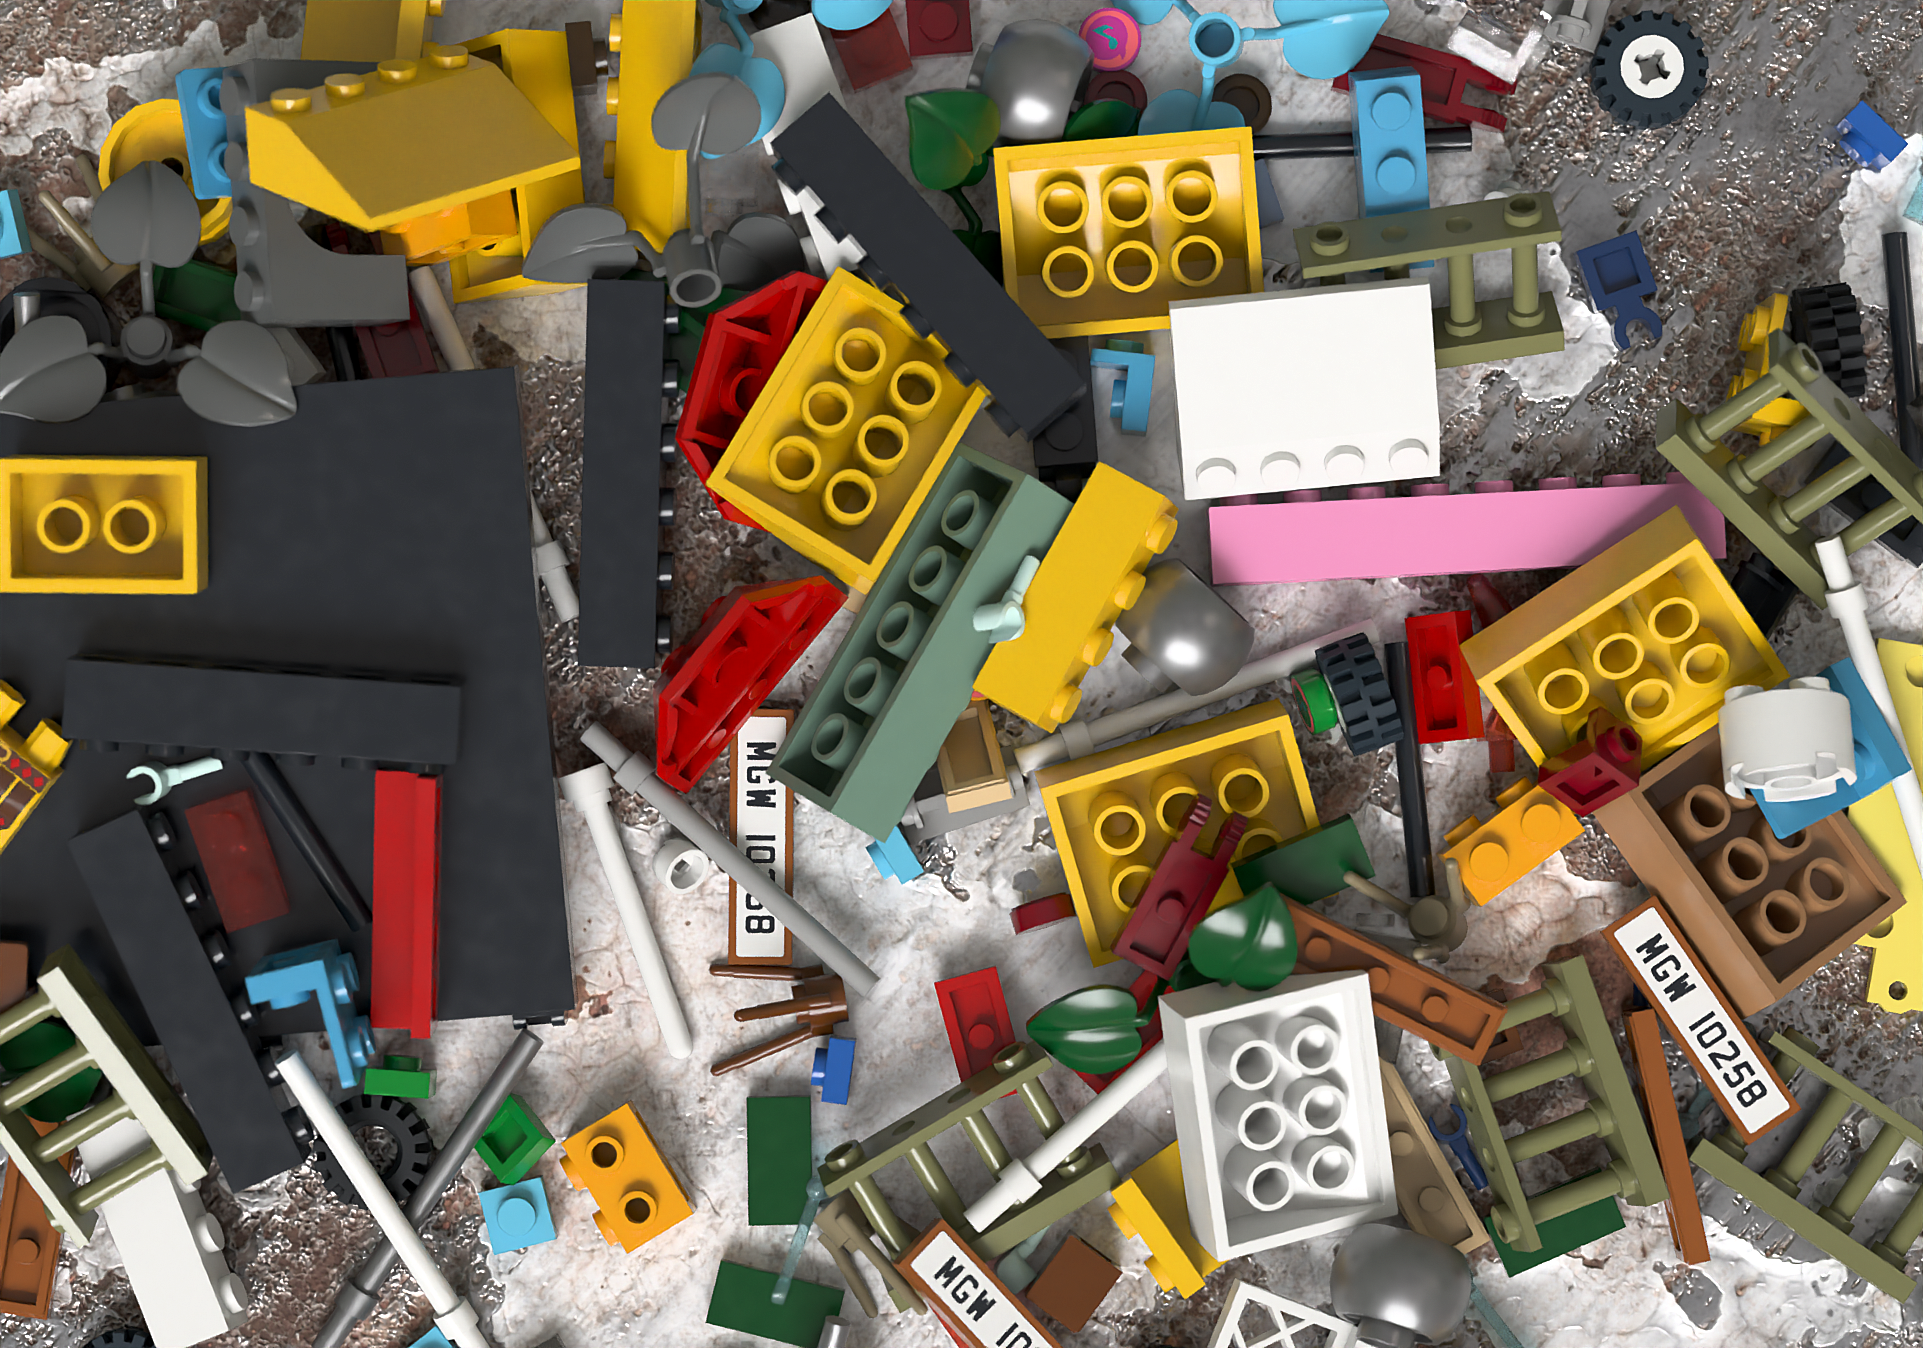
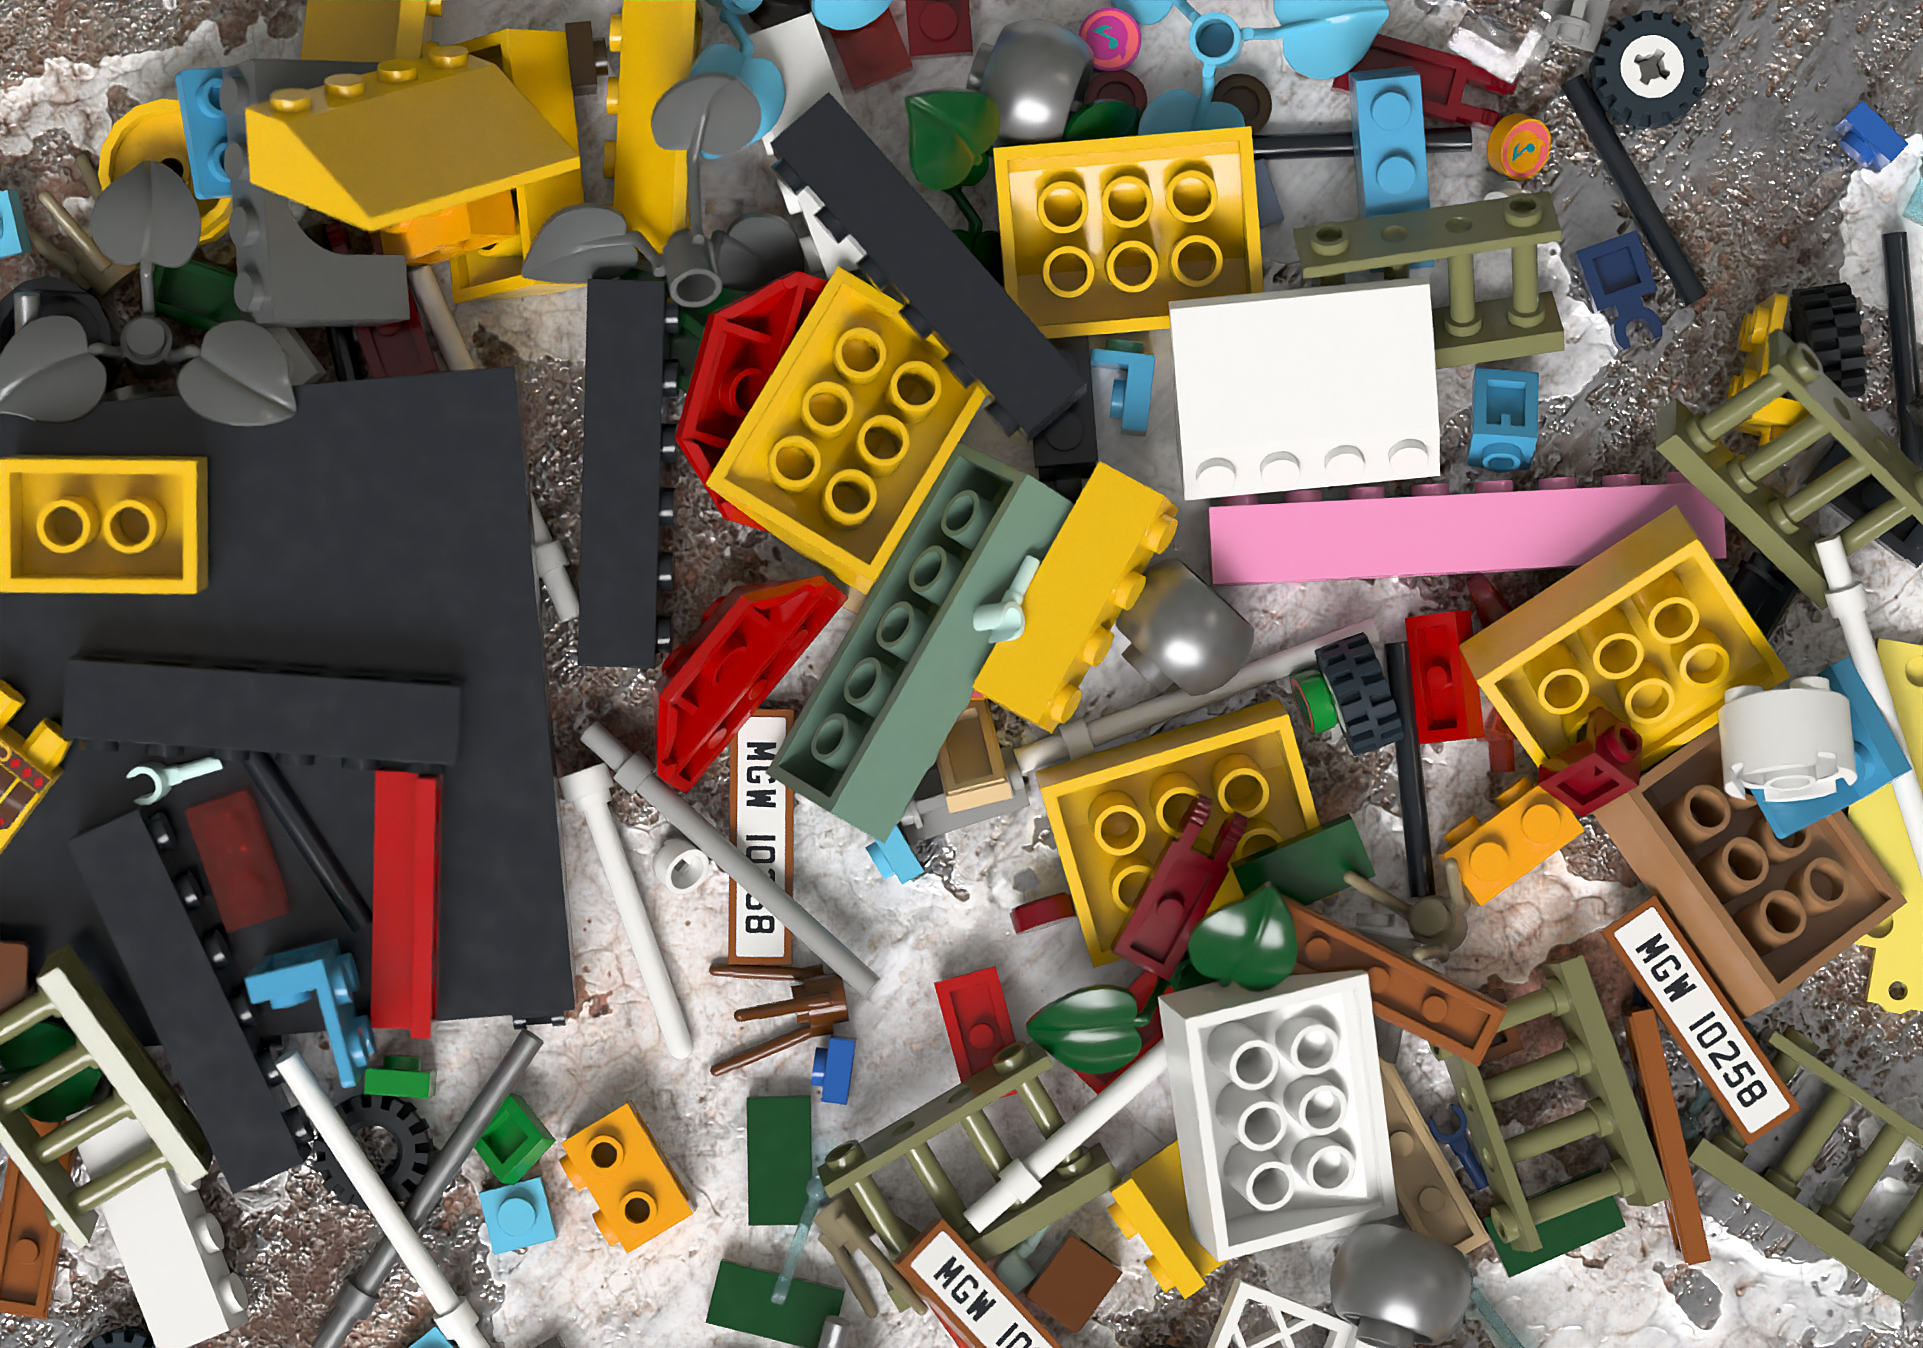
none -> dark azure bracket [1467,368,1539,473]
none -> light orange tile [1487,113,1551,181]
none -> black bar [1560,74,1708,307]

